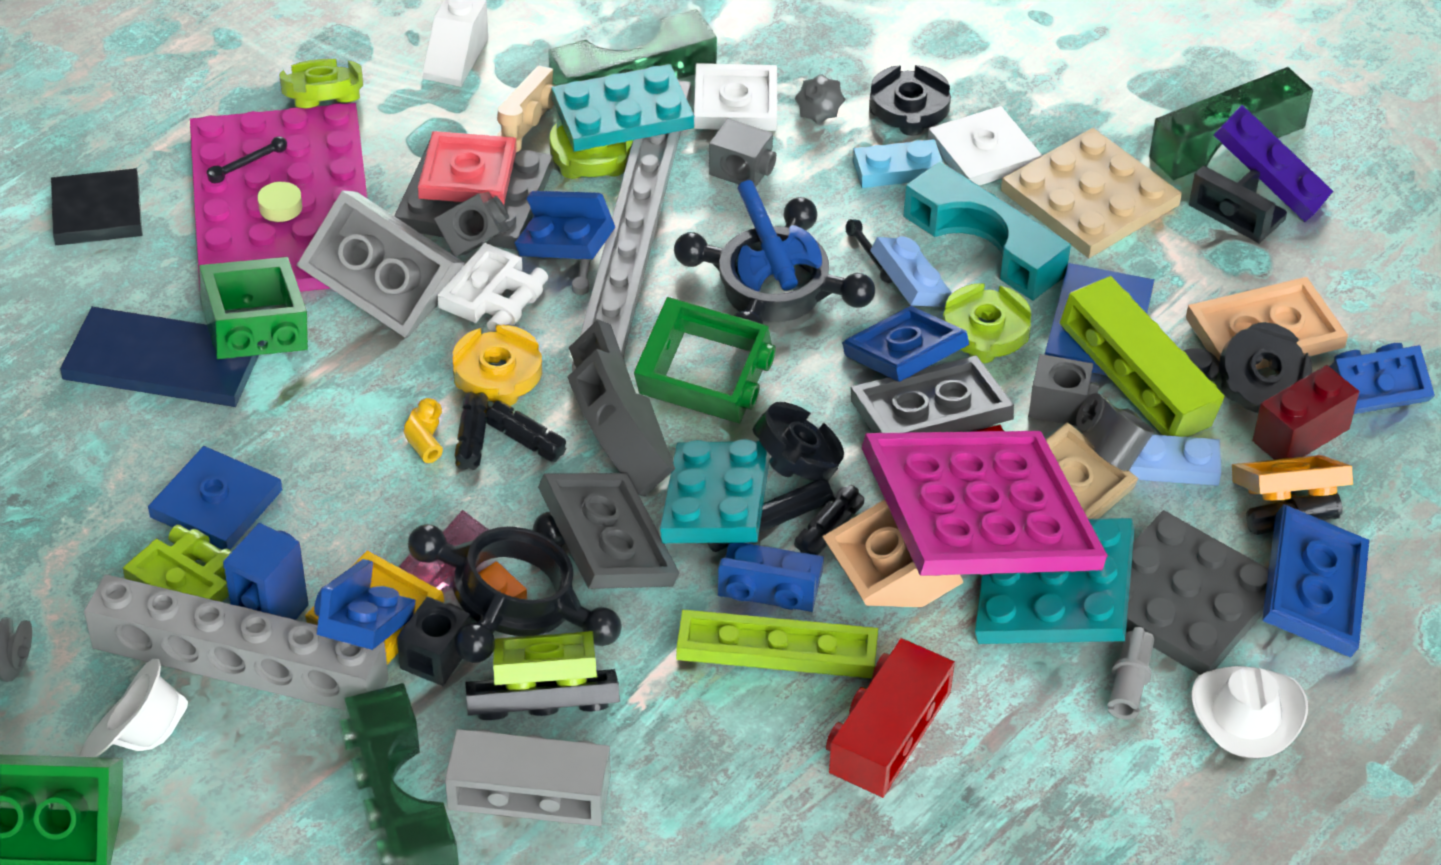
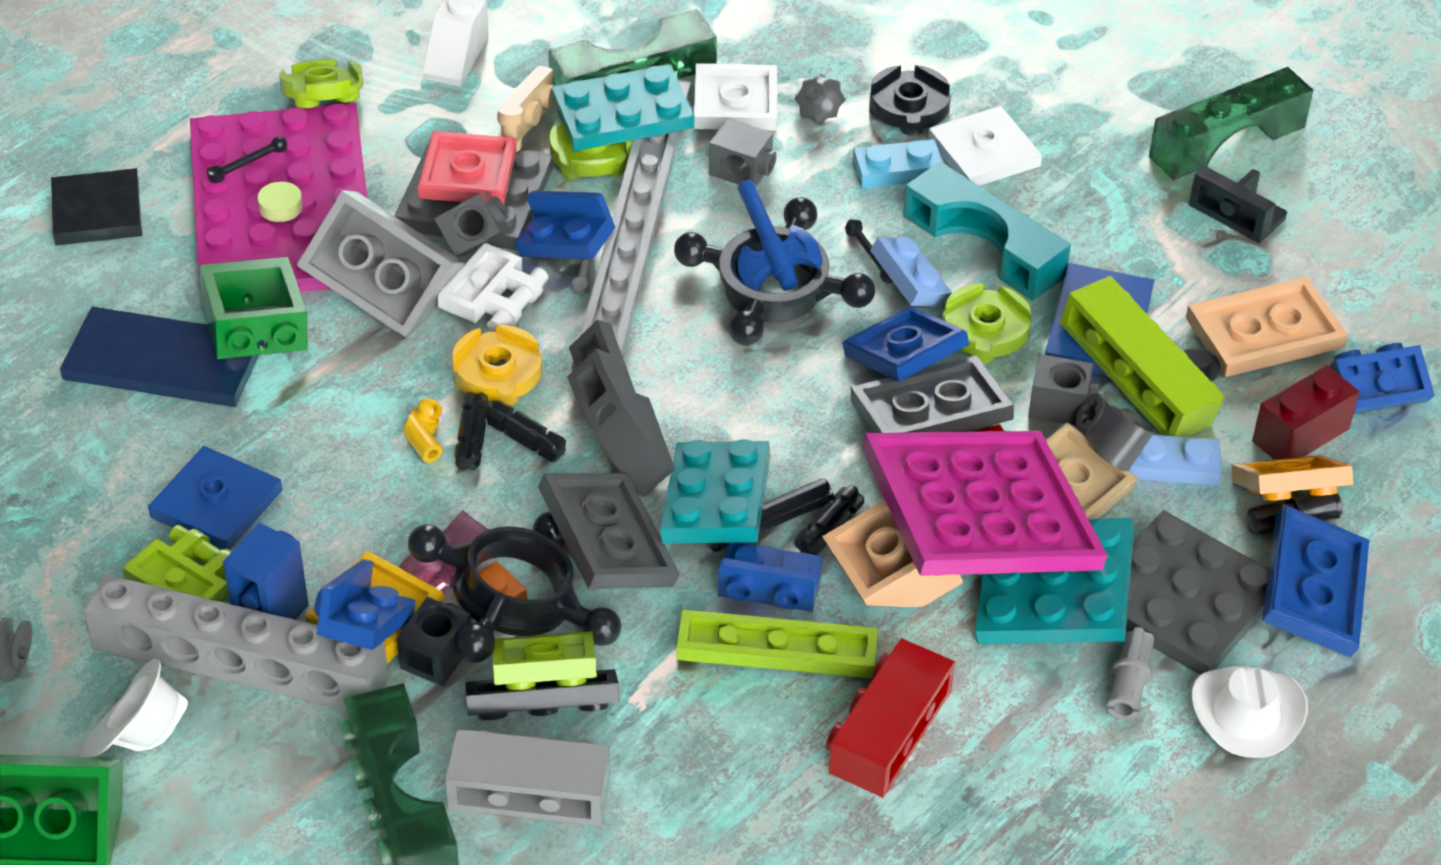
green window [634,297,776,424] -> none
black plate [752,402,845,481] -> none
tan plate [1001,128,1182,259] -> none
dark purple plate [1213,105,1334,222] -> none
black plate [1219,322,1312,413] -> none

